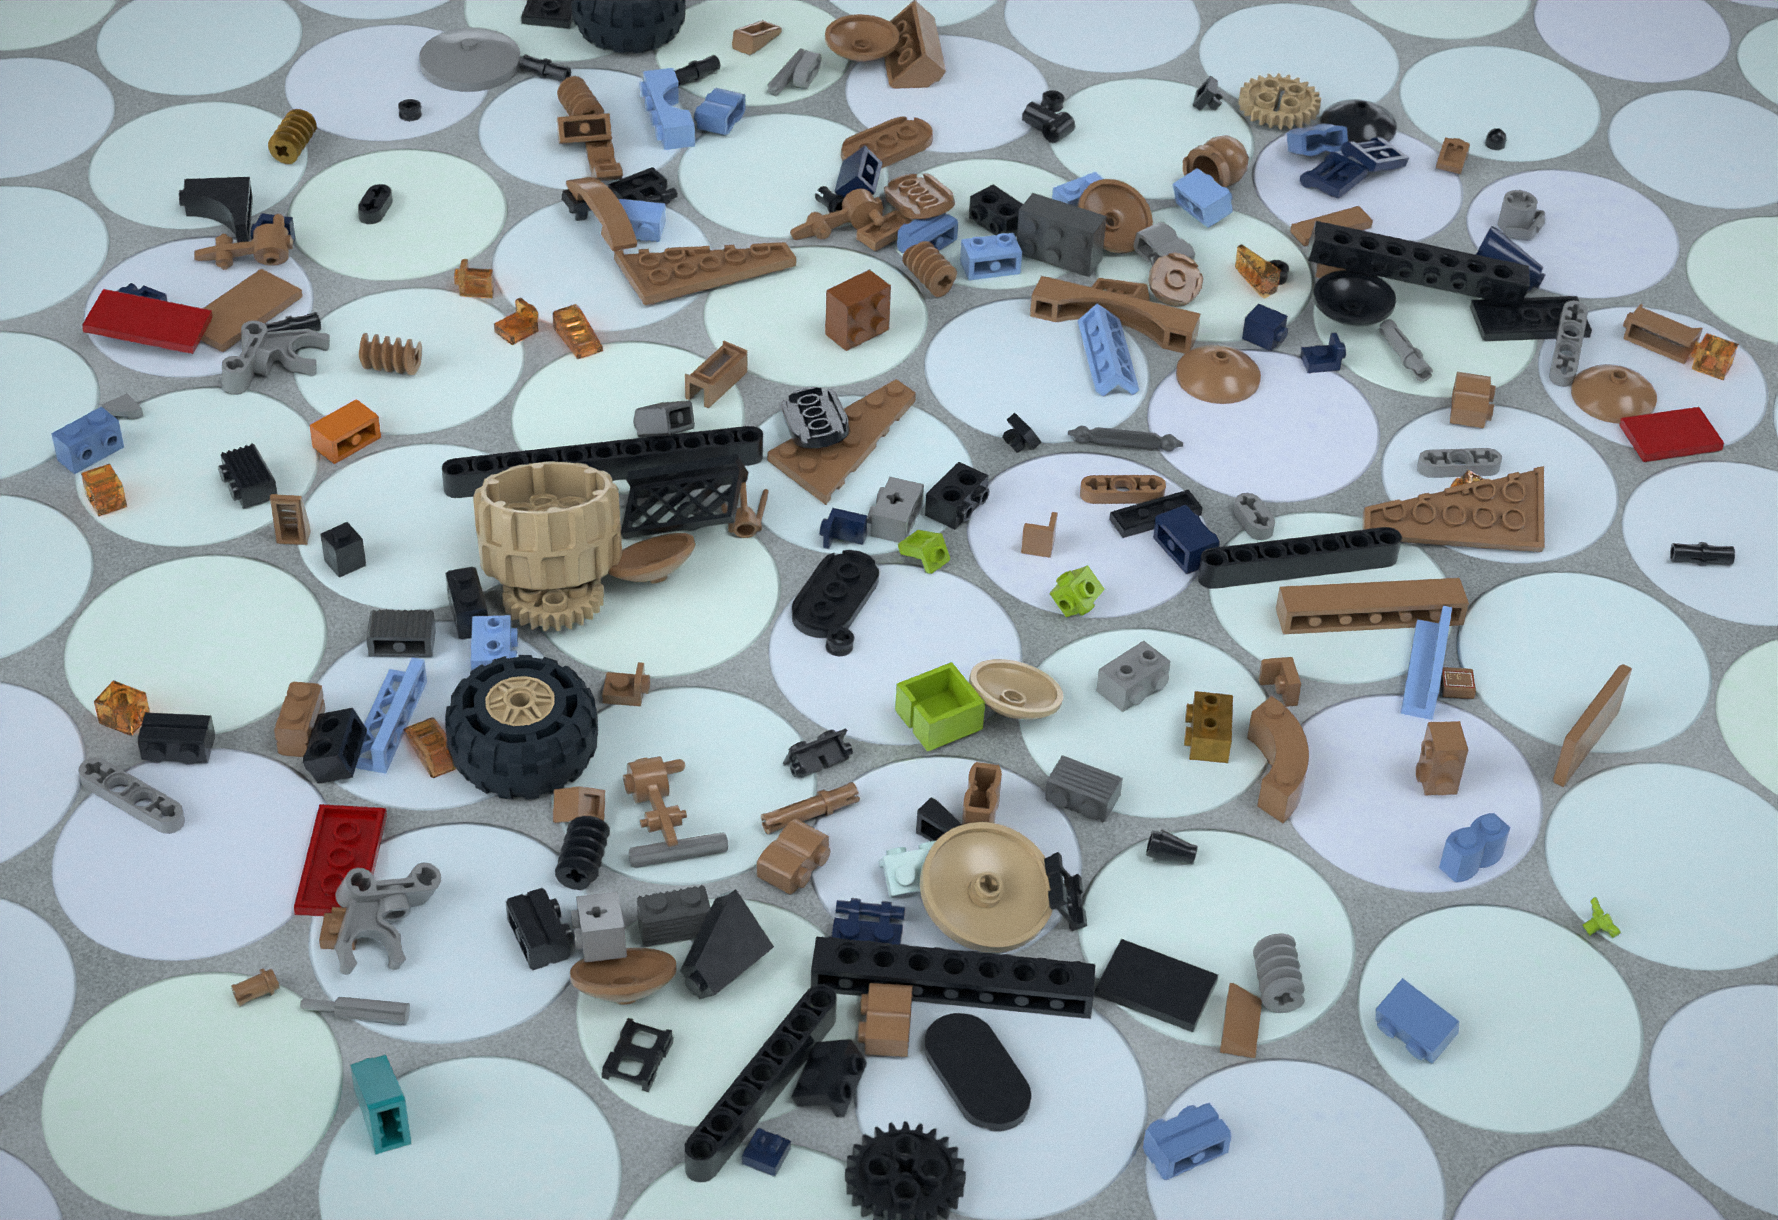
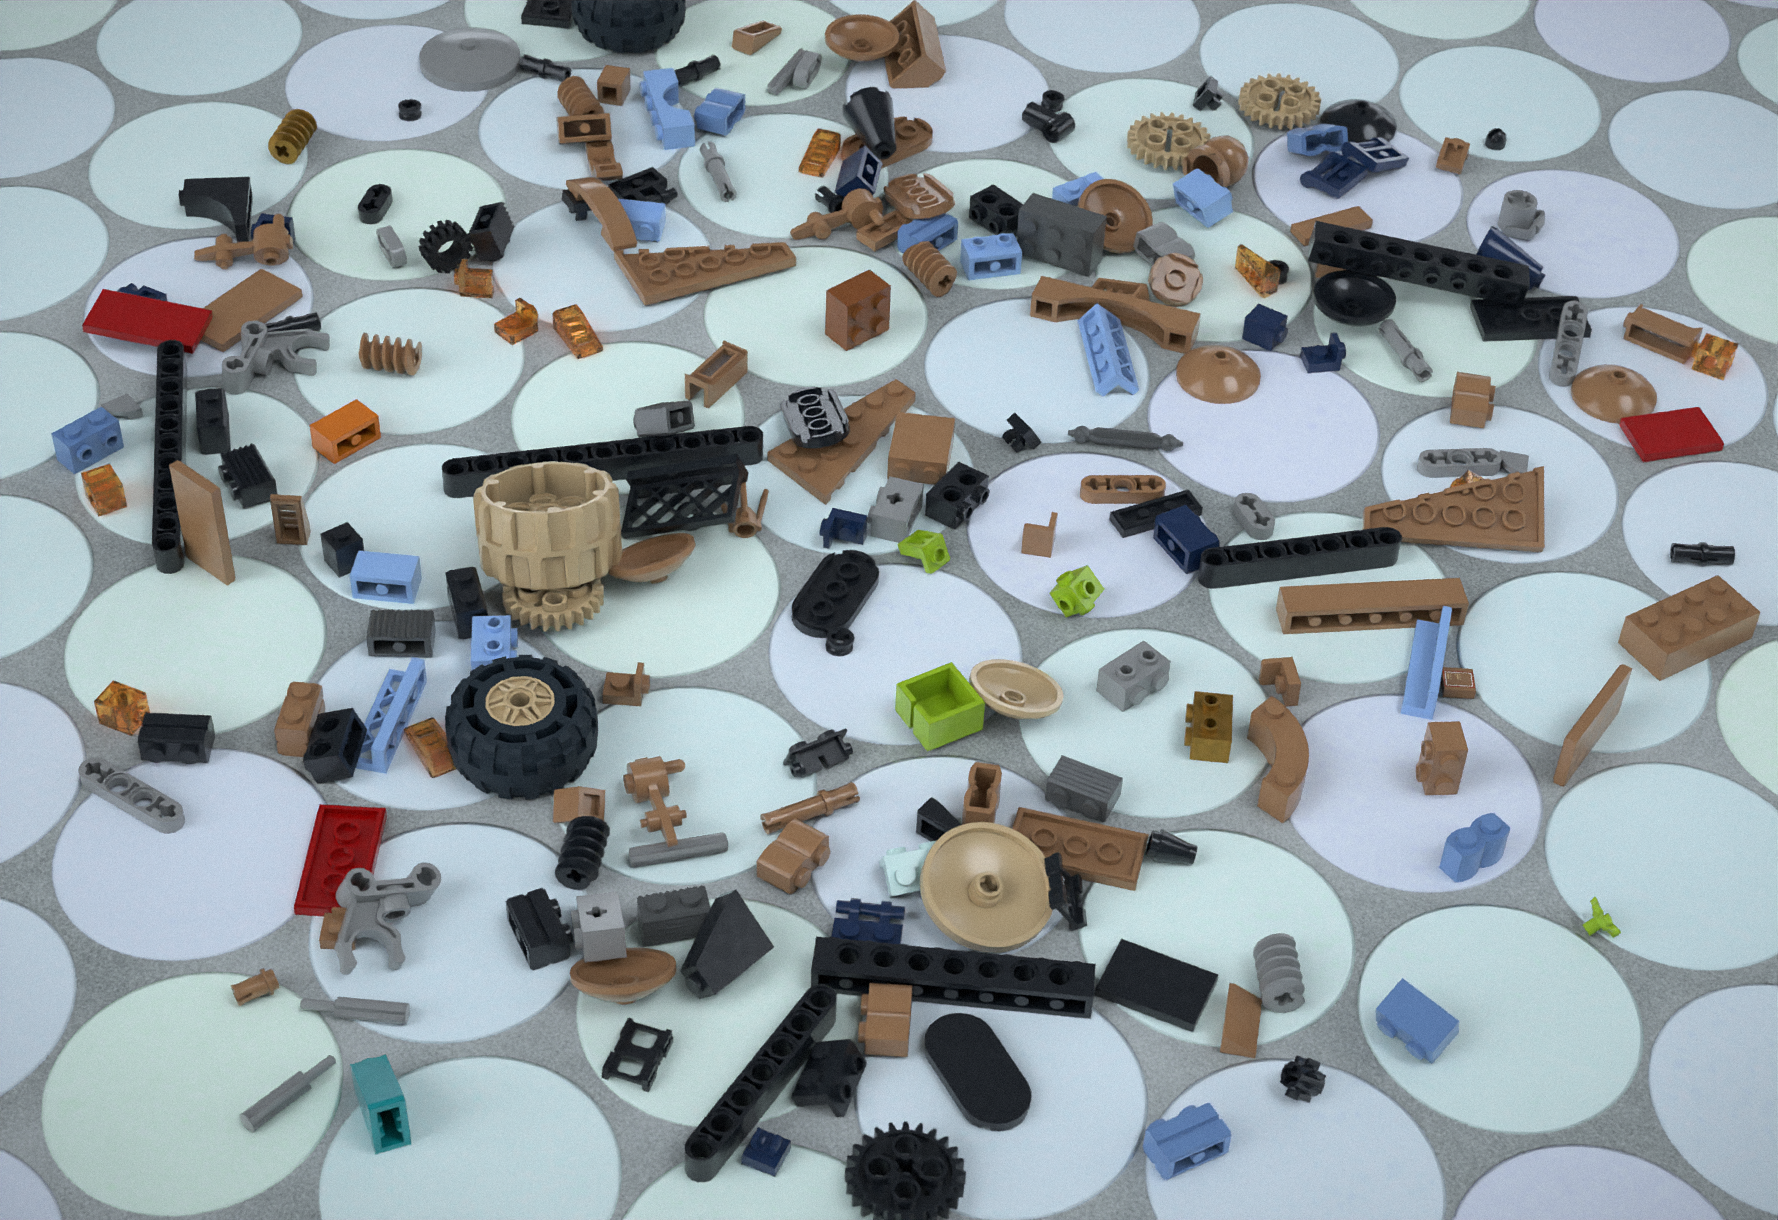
none -> black beam [152,340,188,574]
none -> medium nougat tile [169,460,236,586]
none -> black brick [195,388,231,455]
none -> light grey axle [239,1055,336,1132]
none -> light blue brick [350,550,422,604]
none -> light grey beam [376,225,407,267]
none -> black tyre [418,220,473,273]
none -> black brick [468,202,515,262]
none -> medium nougat brick [597,65,631,106]
none -> light grey pin [699,141,737,202]
none -> clear orange slope [799,128,841,178]
none -> black cone [842,87,896,159]
none -> medium nougat brick [887,412,955,485]
none -> medium nougat tile [1012,807,1149,891]
none -> tan gear [1127,112,1210,170]
none -> black gear [1280,1055,1326,1103]
none -> light grey tile [1499,450,1529,474]
none -> medium nougat brick [1618,575,1761,681]

